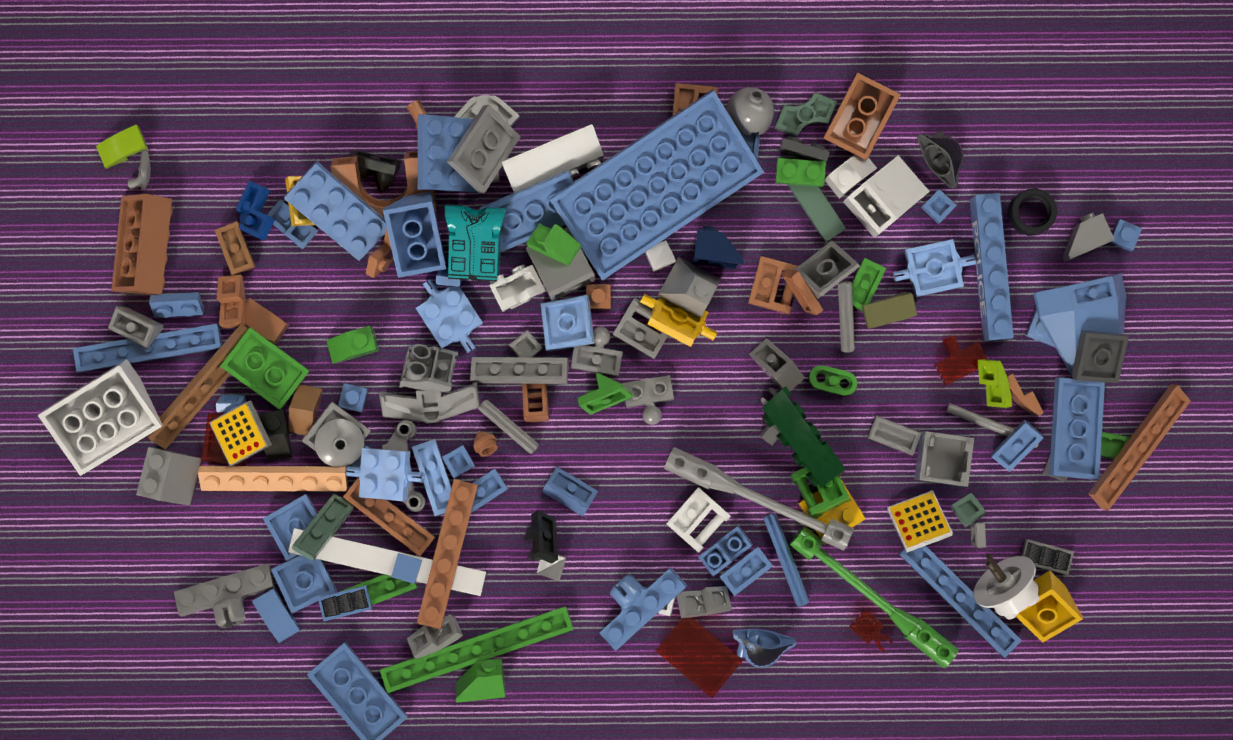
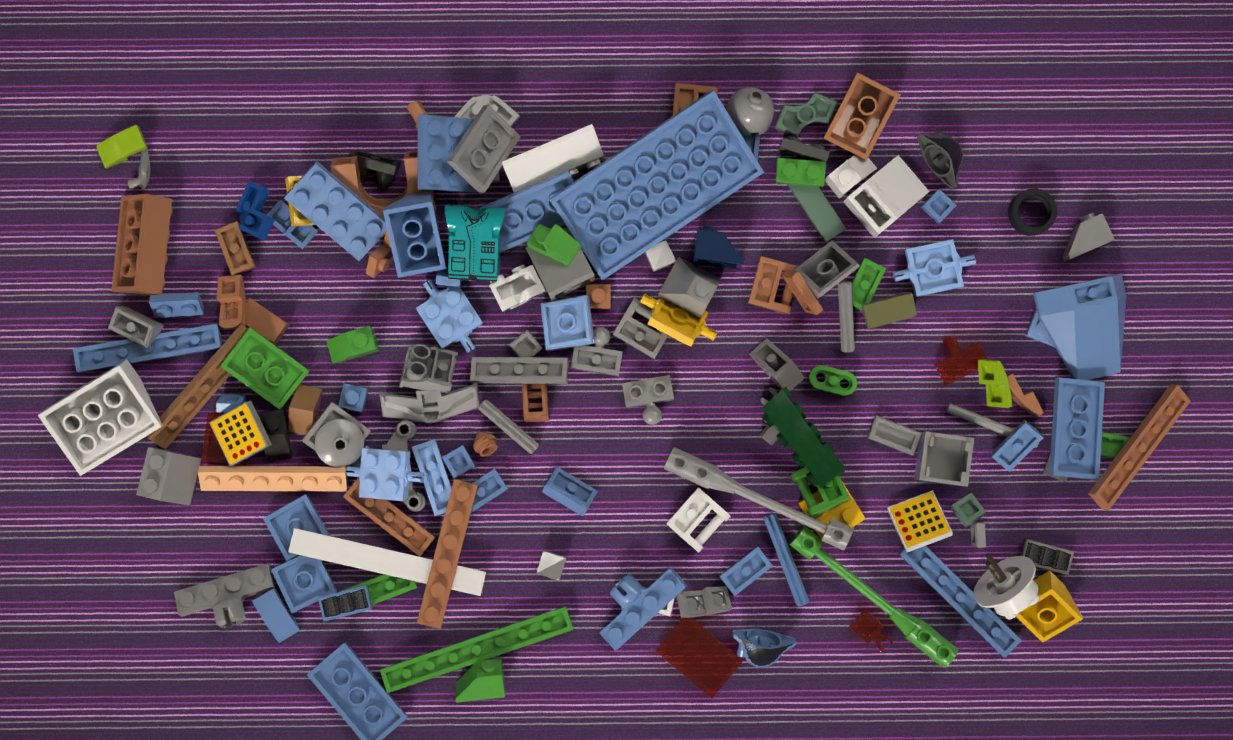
sand green tile [292,493,354,561] -> none
medium blue tile [391,553,422,584] -> none
light grey slope [407,614,463,659] -> none
pearl dark grey tile [524,510,558,564] -> none
bright green slope [578,373,633,415] -> none
medium blue slope [698,525,753,576] -> none
medium blue brick [970,193,1014,342] -> none
dark grey plate [1071,330,1129,383] -> none
medium blue plate [1109,219,1142,252] -> none

